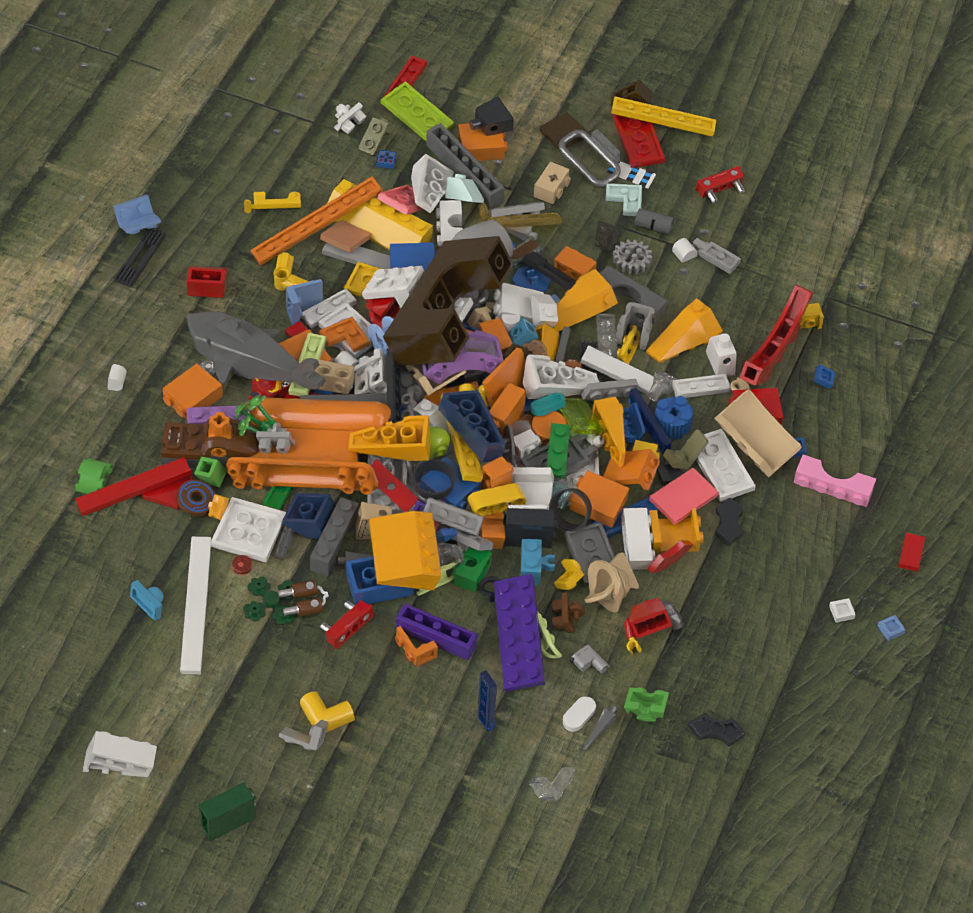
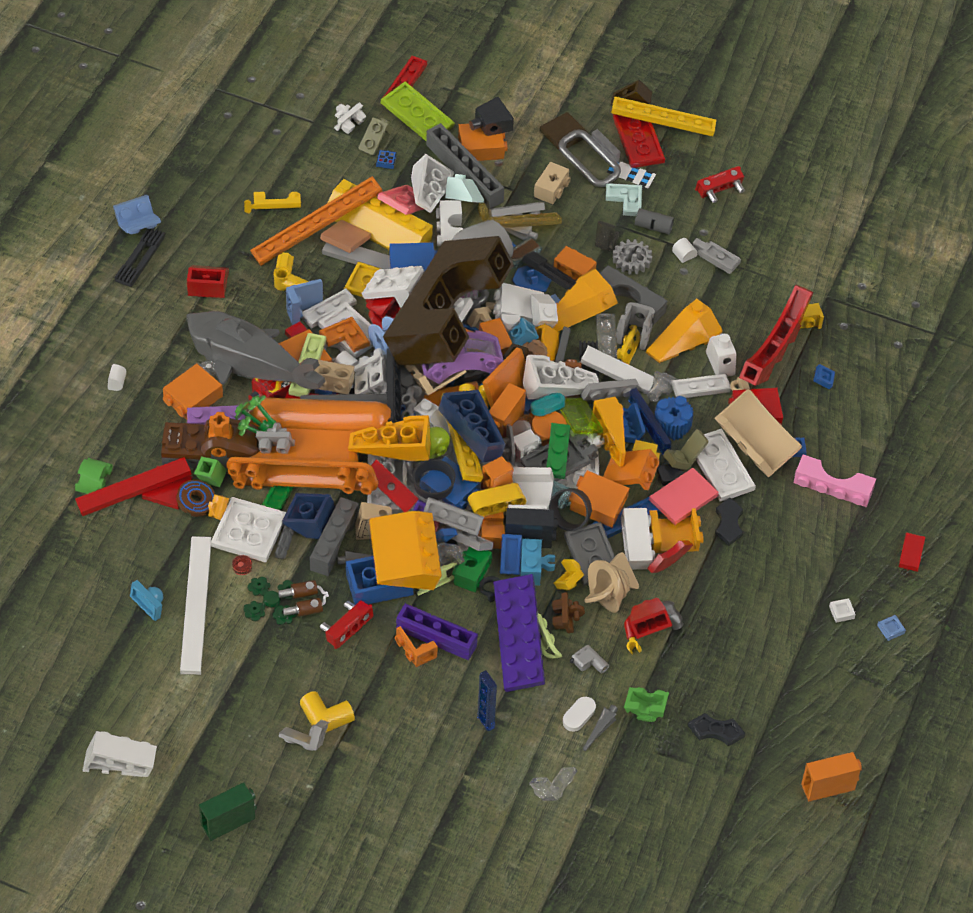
none -> blue tile [500,534,522,575]
none -> orange brick [801,752,862,802]

